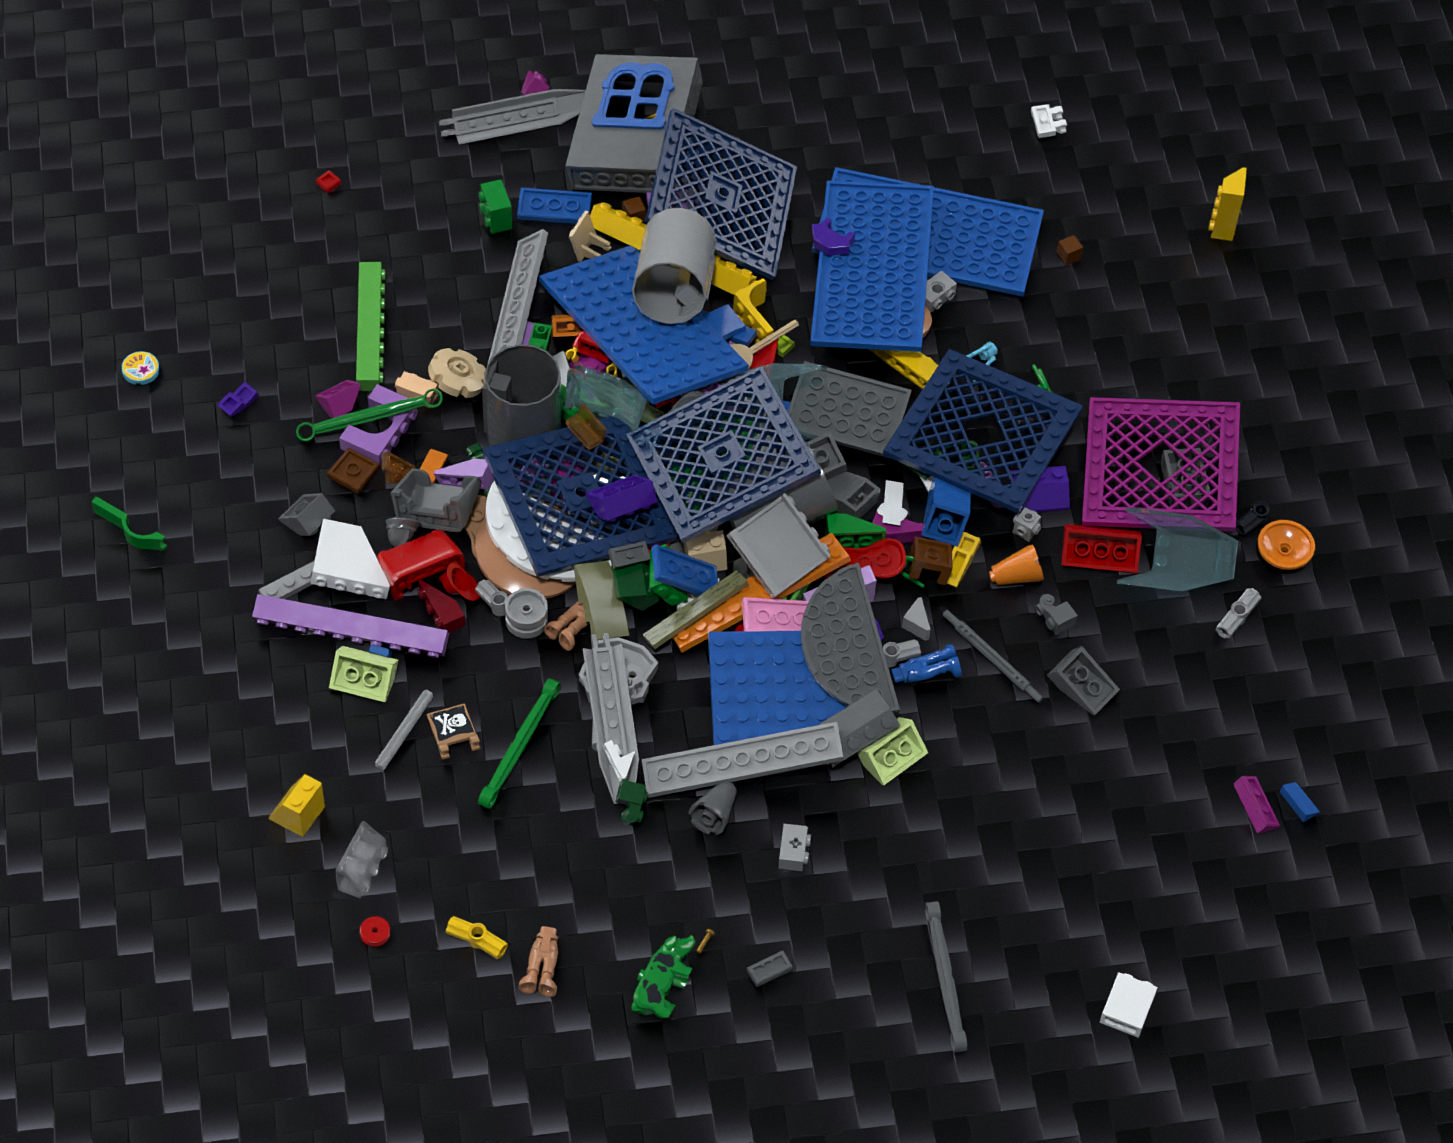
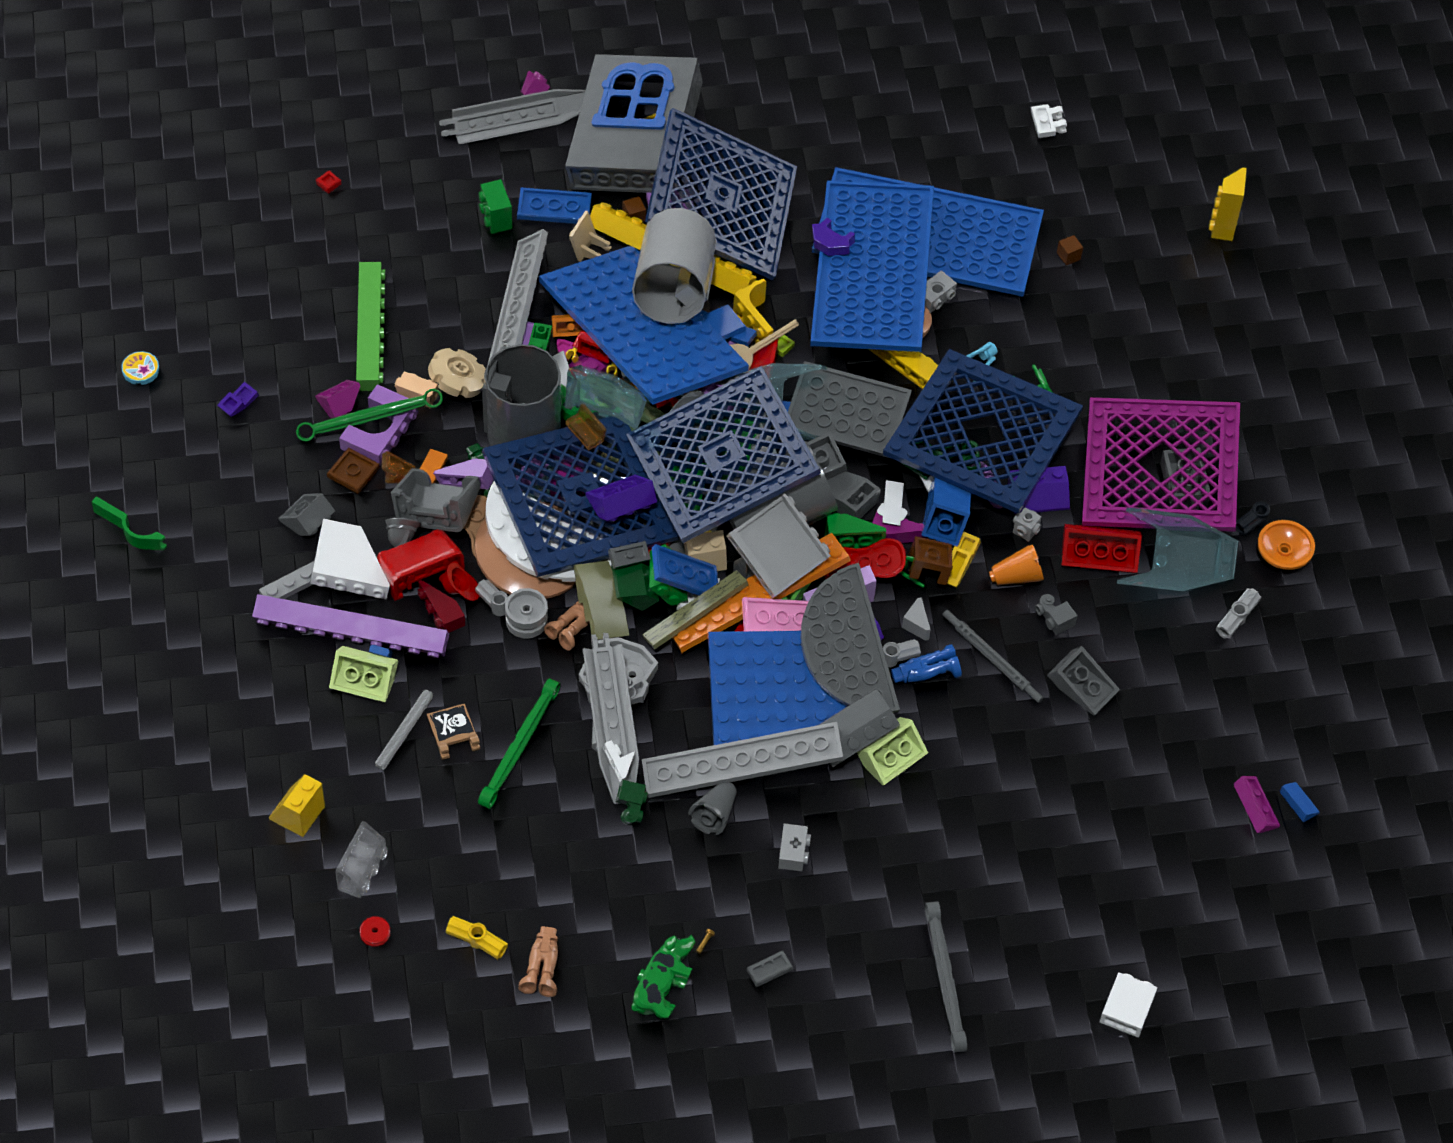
none -> dark pink tile [557,338,573,361]

